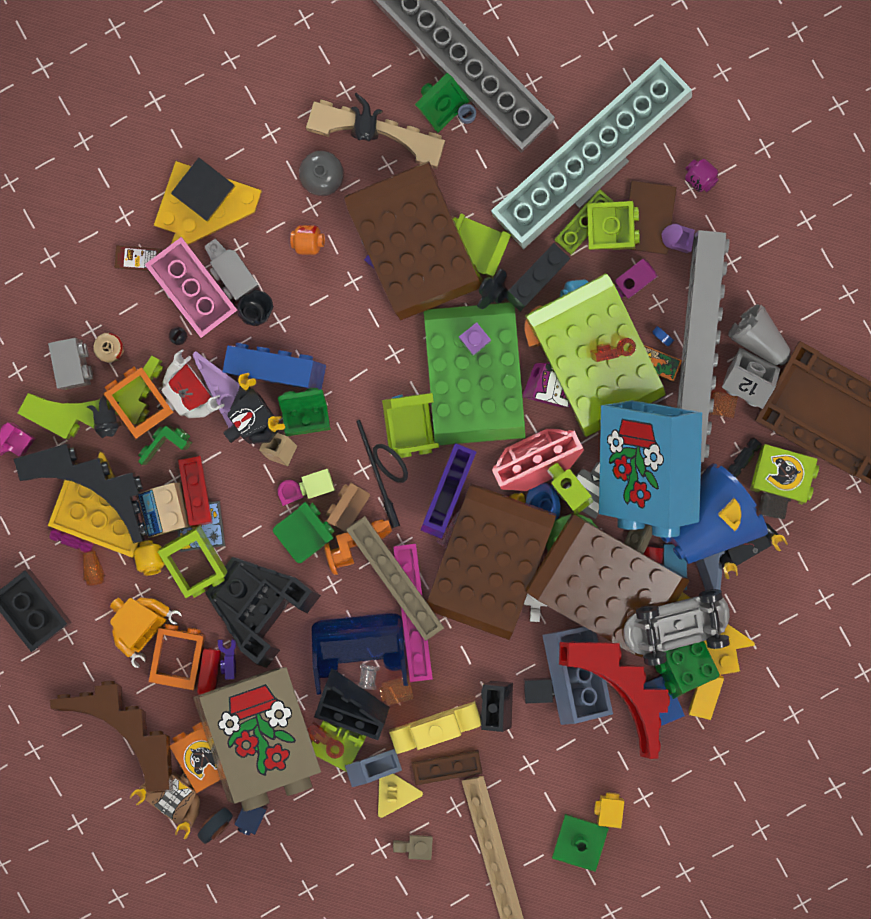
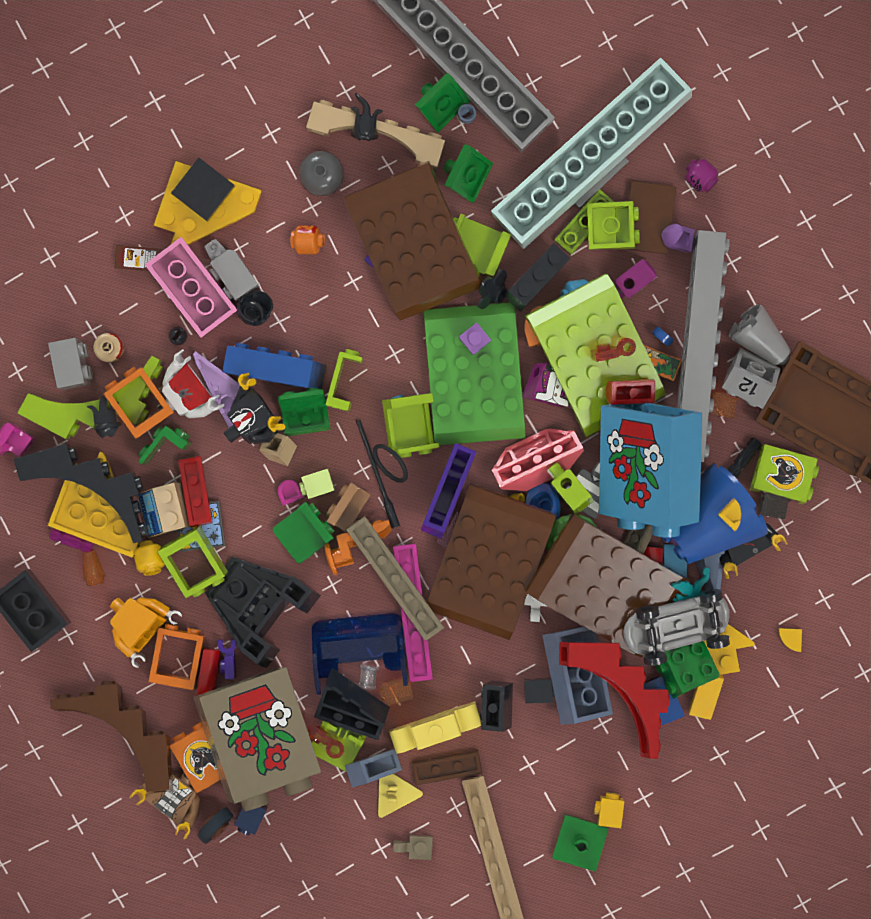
none -> lime panel [326,349,363,412]
none -> green tile [444,144,494,204]
none -> red brick [606,379,655,405]
none -> teal piece [671,567,710,602]
none -> yellow tile [778,628,802,652]

